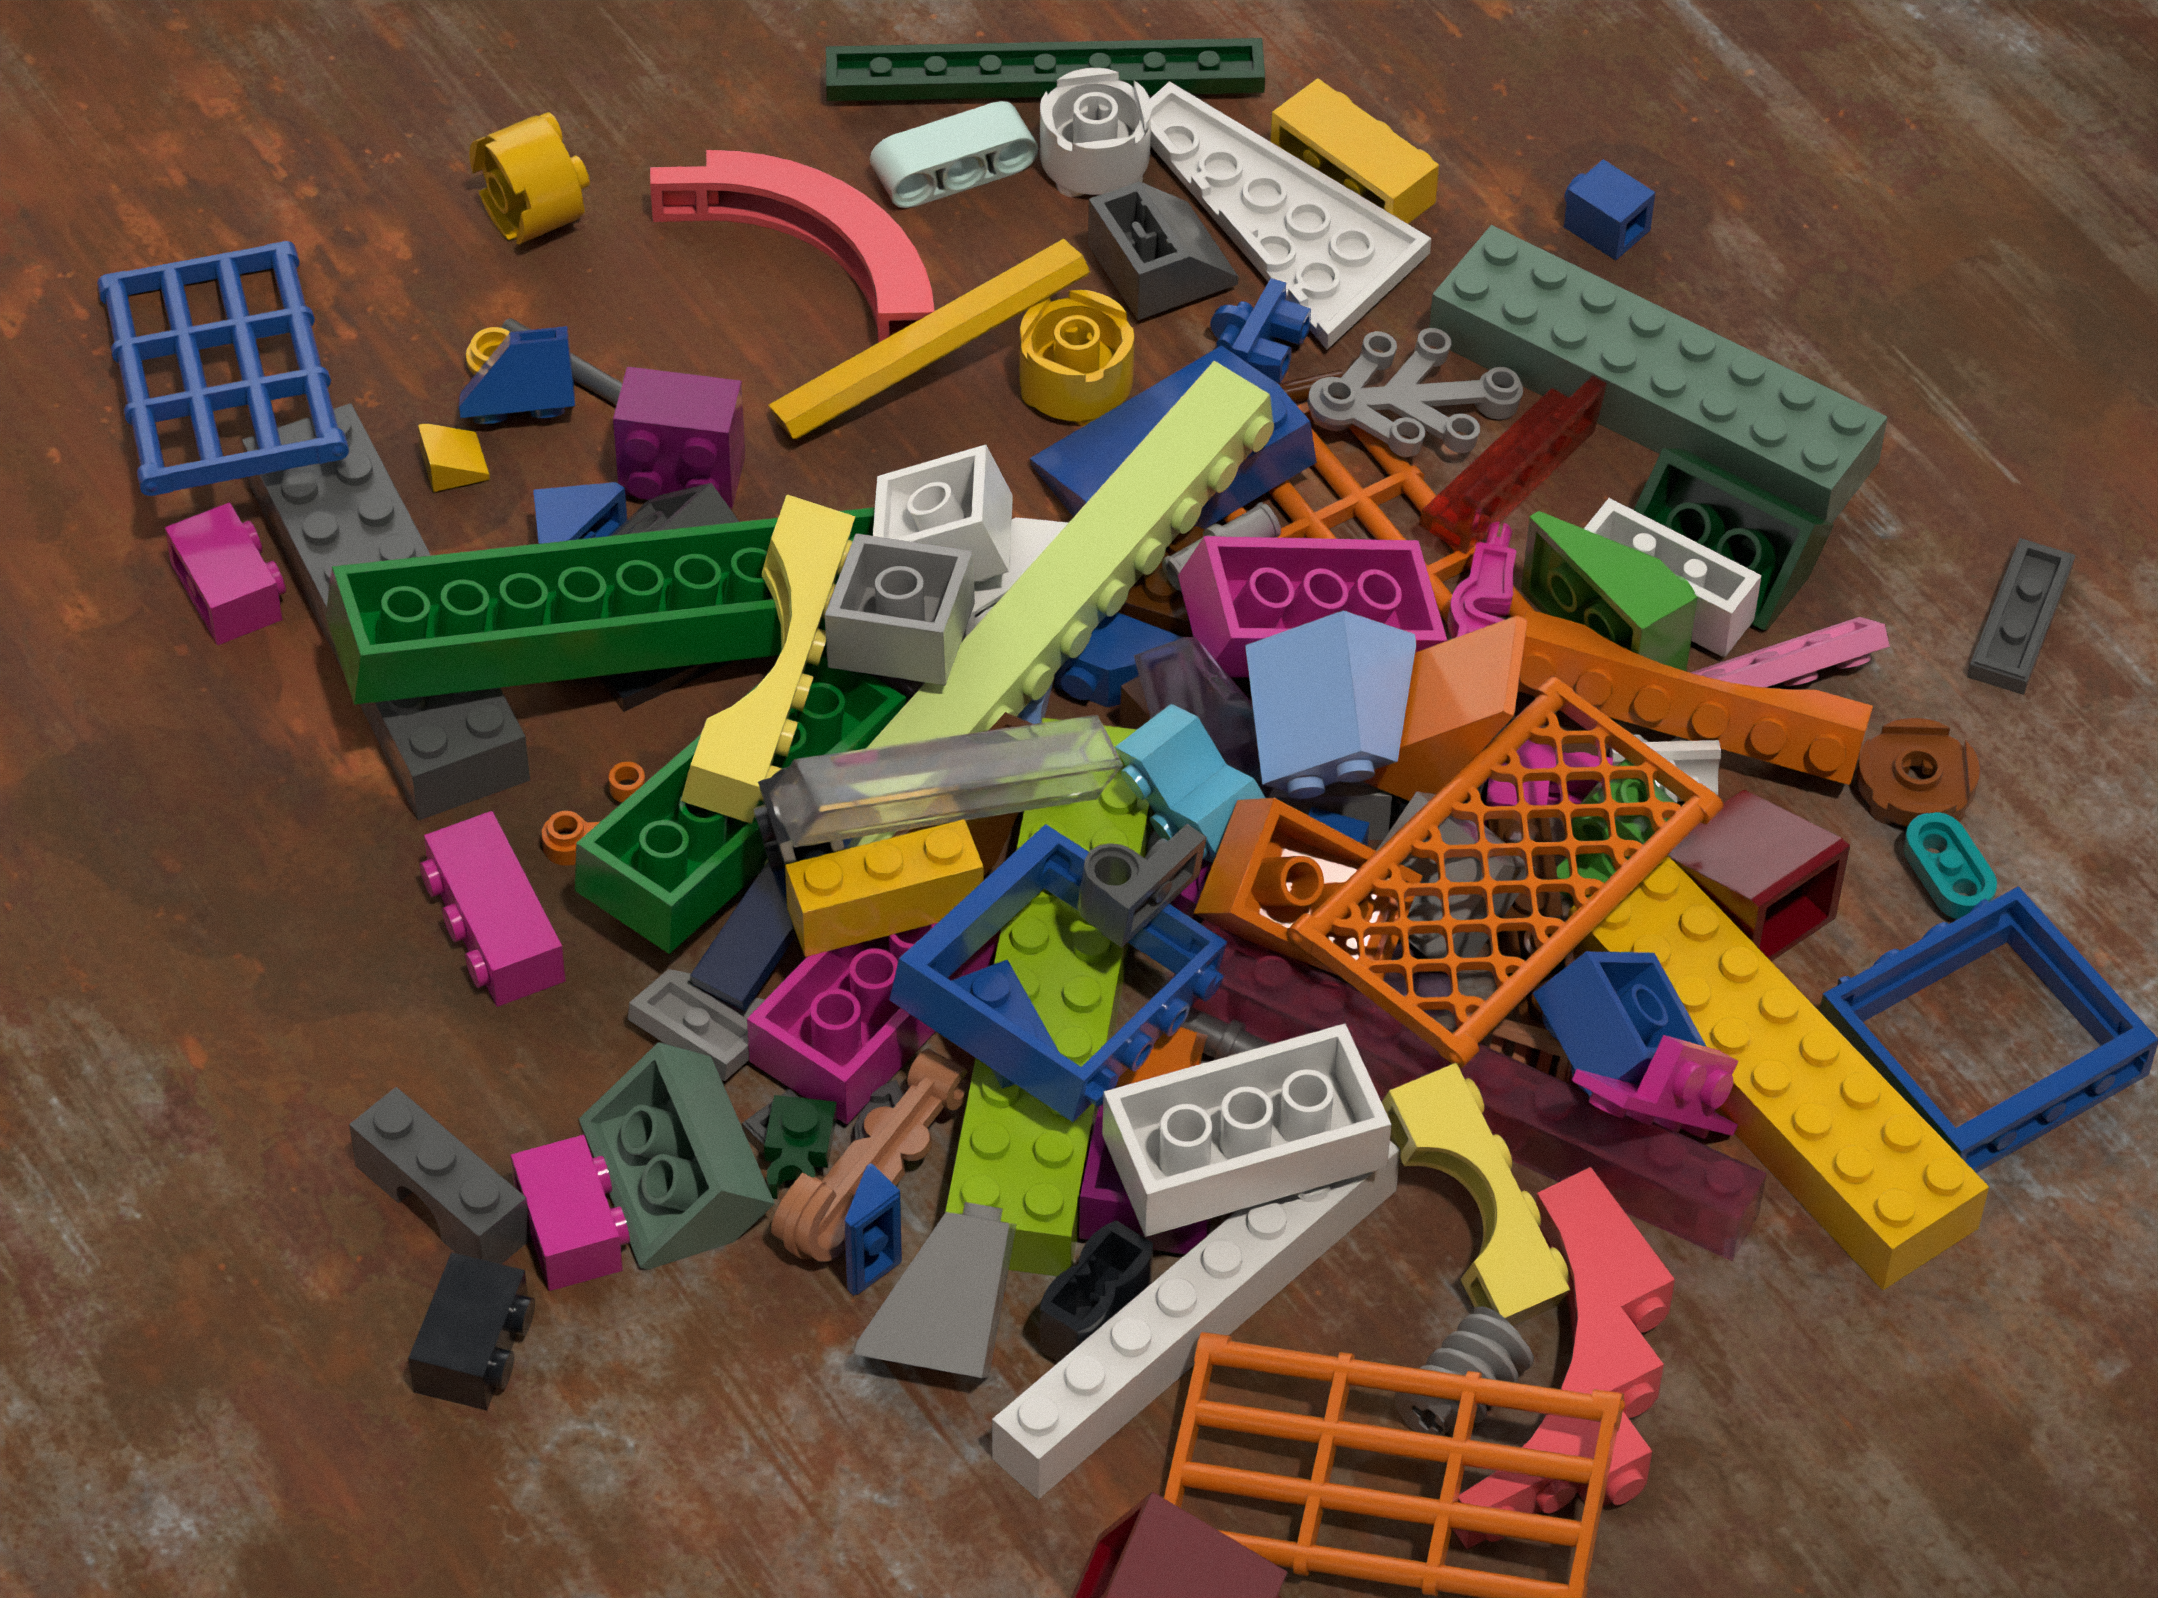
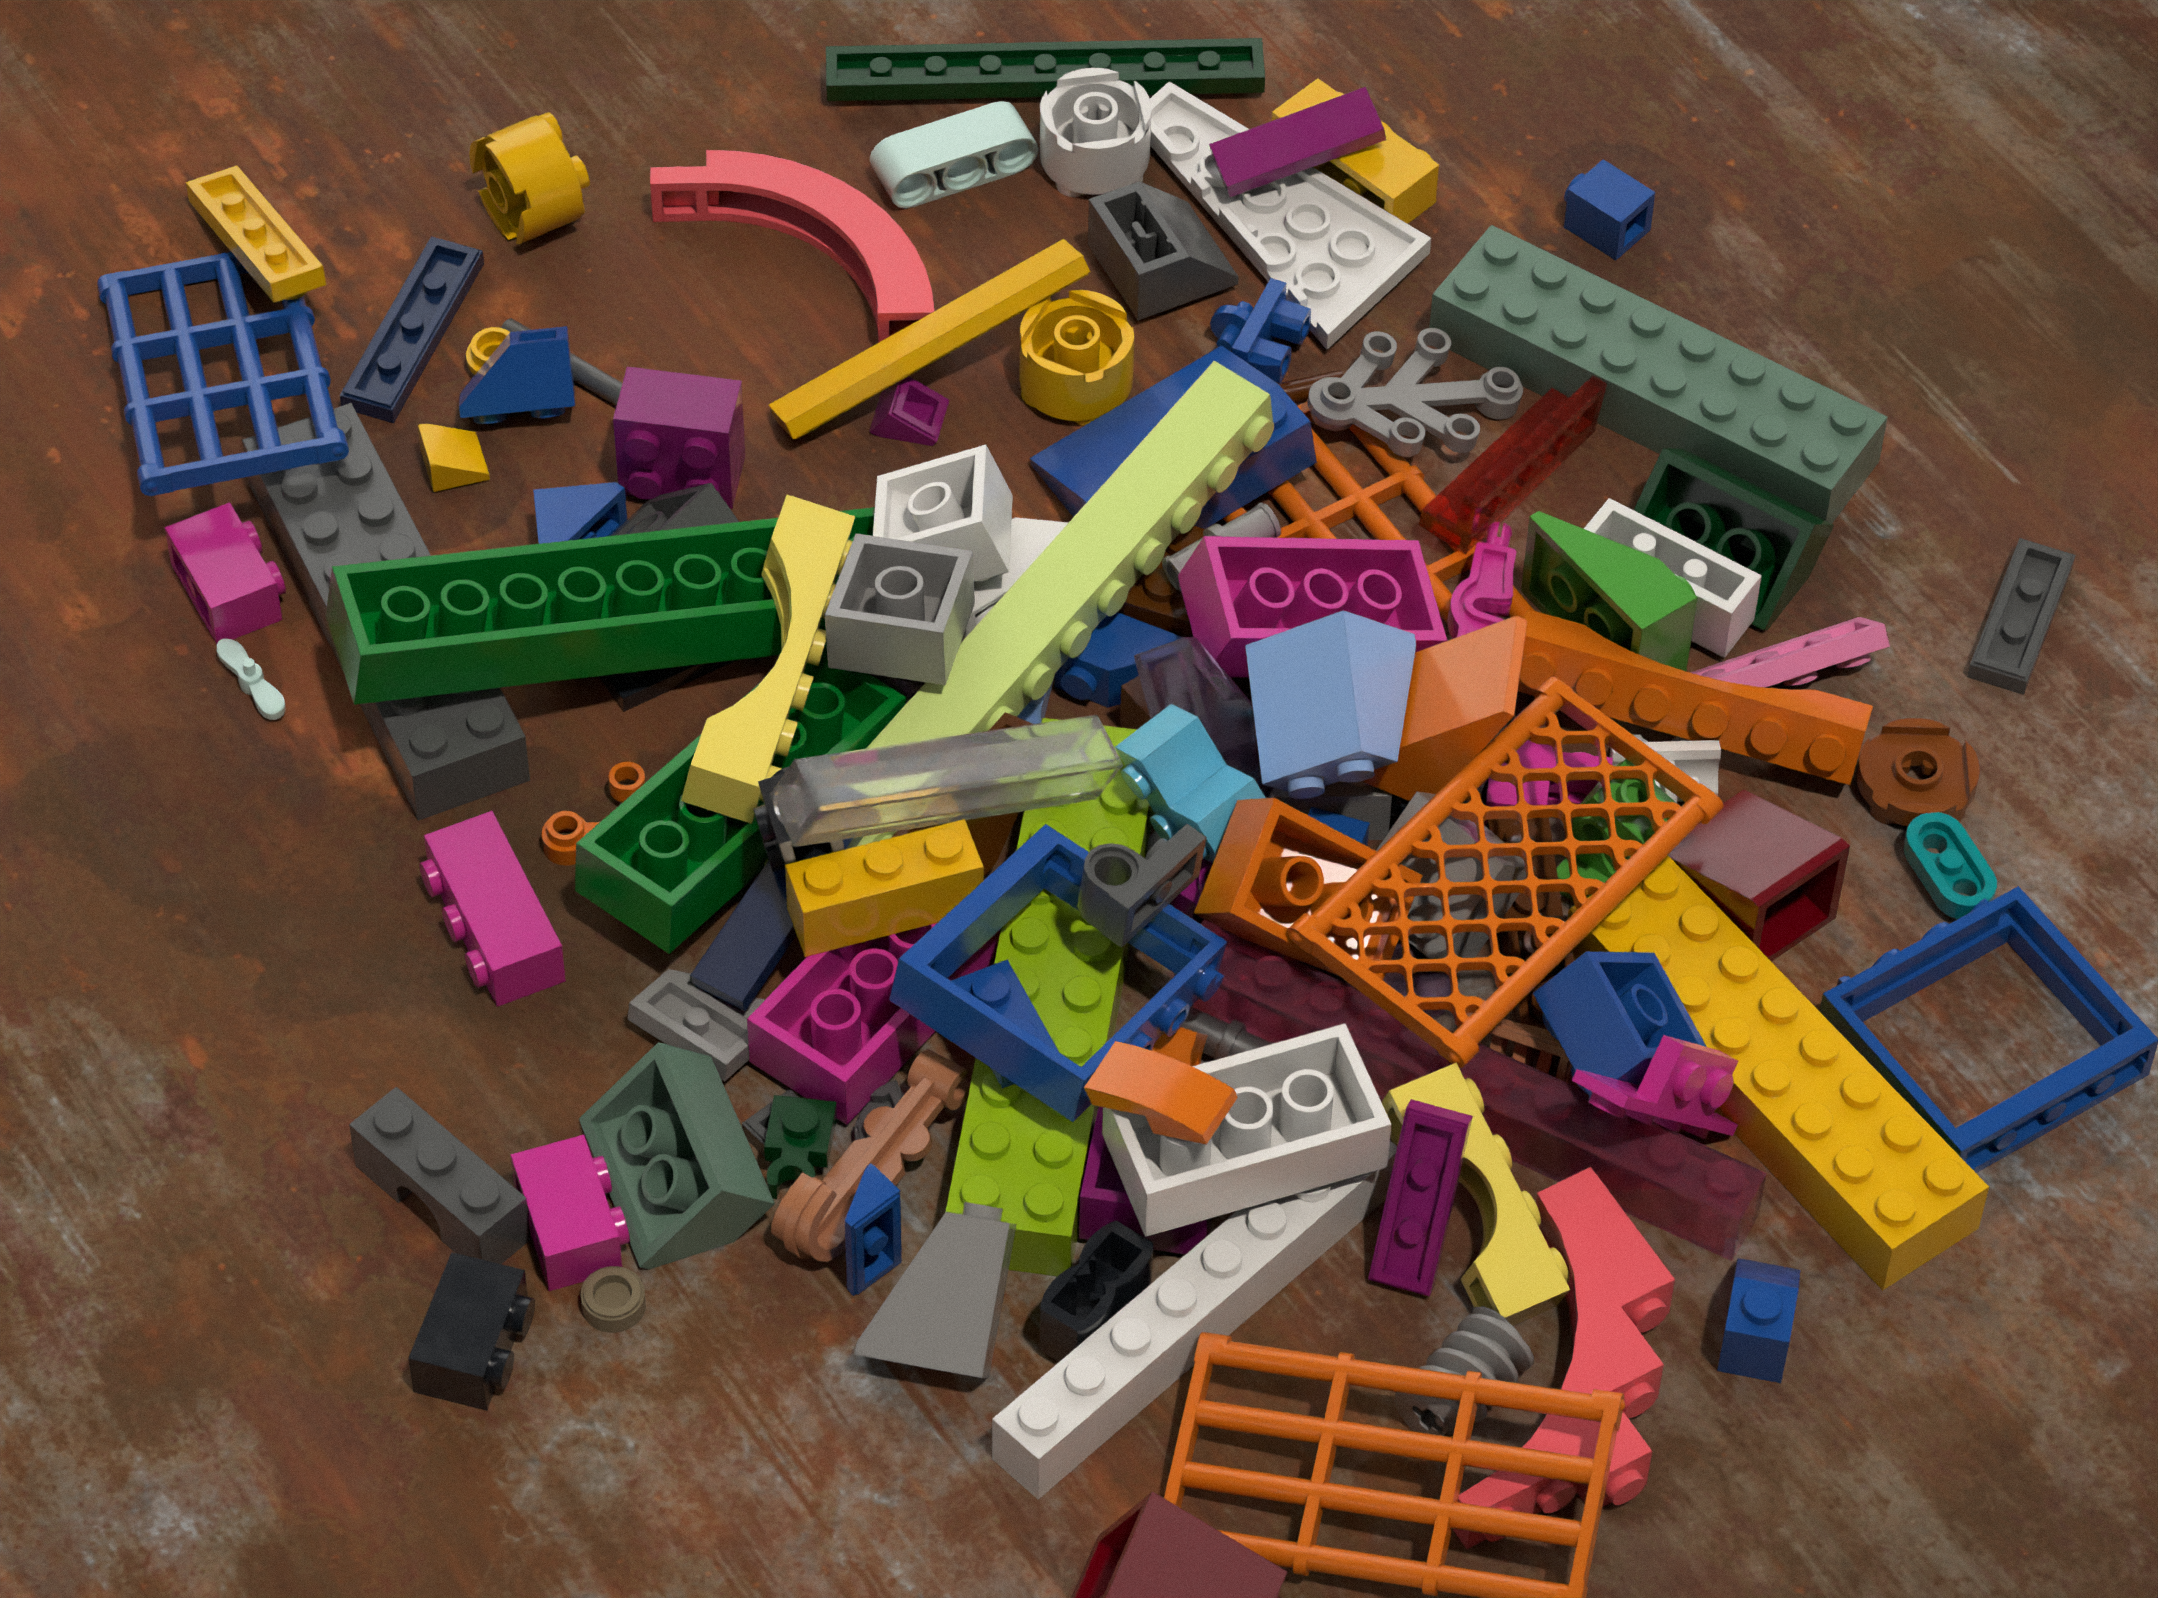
none -> yellow plate [186,166,326,303]
none -> light aqua piece [217,638,286,720]
none -> dark blue tile [340,236,484,423]
none -> dark tan tile [580,1266,646,1333]
none -> magenta slope [869,376,949,446]
none -> orange slope [1084,1041,1238,1145]
none -> magenta tile [1209,87,1386,197]
none -> magenta tile [1368,1099,1473,1297]
none -> blue slope [1717,1258,1801,1383]

